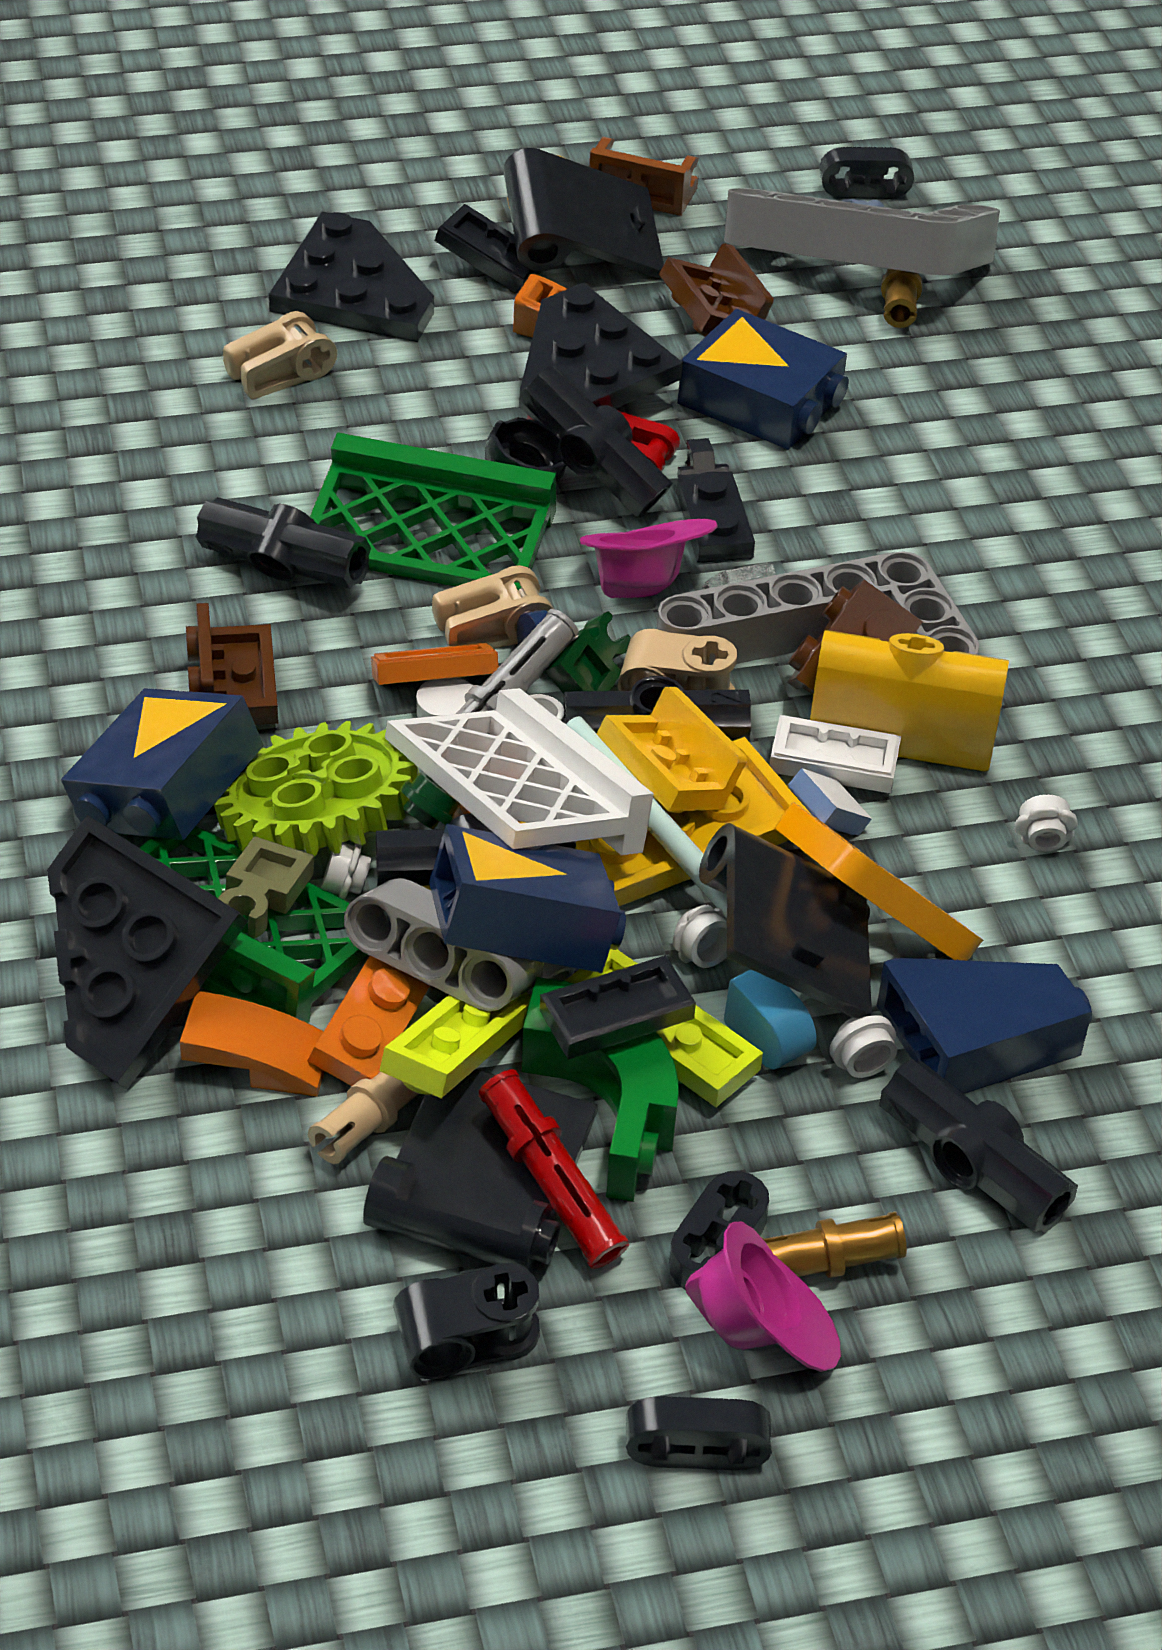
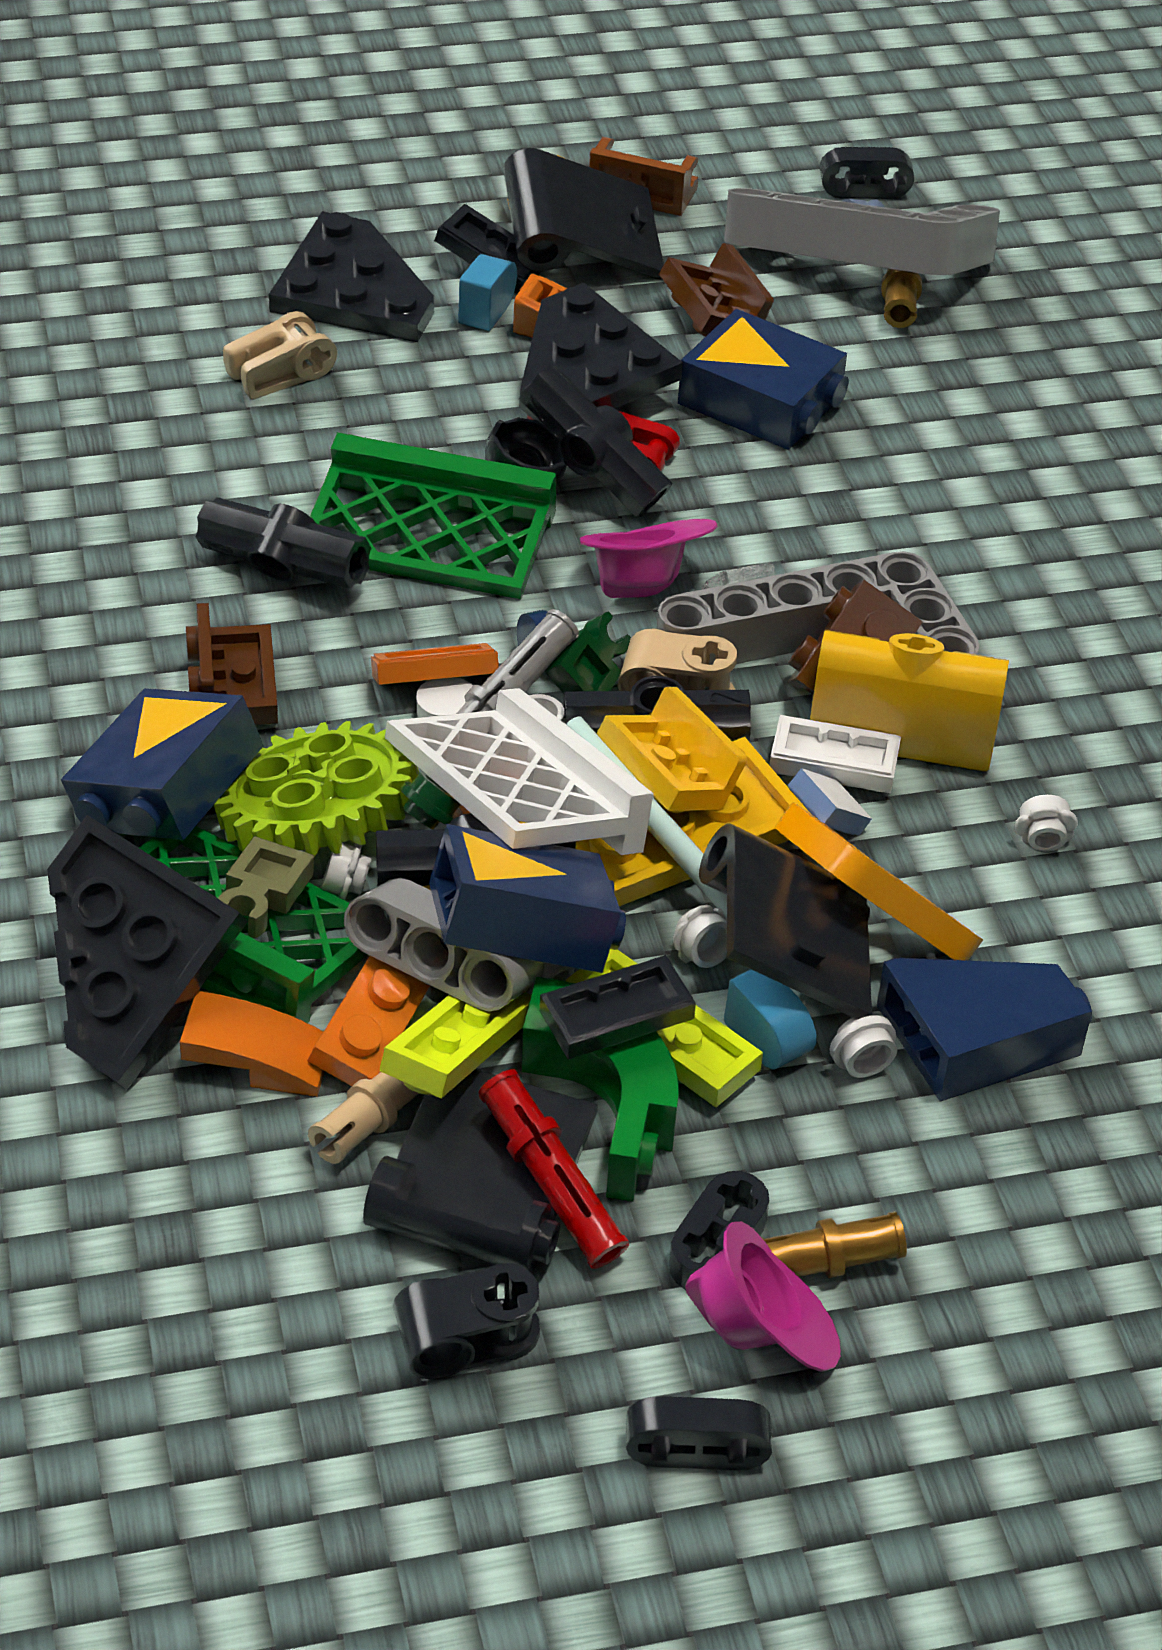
tan piece [432,565,554,649] -> none
black hinge [676,438,755,562] -> none
black piece [879,1059,1078,1233] -> none
none -> dark azure piece [458,254,517,331]

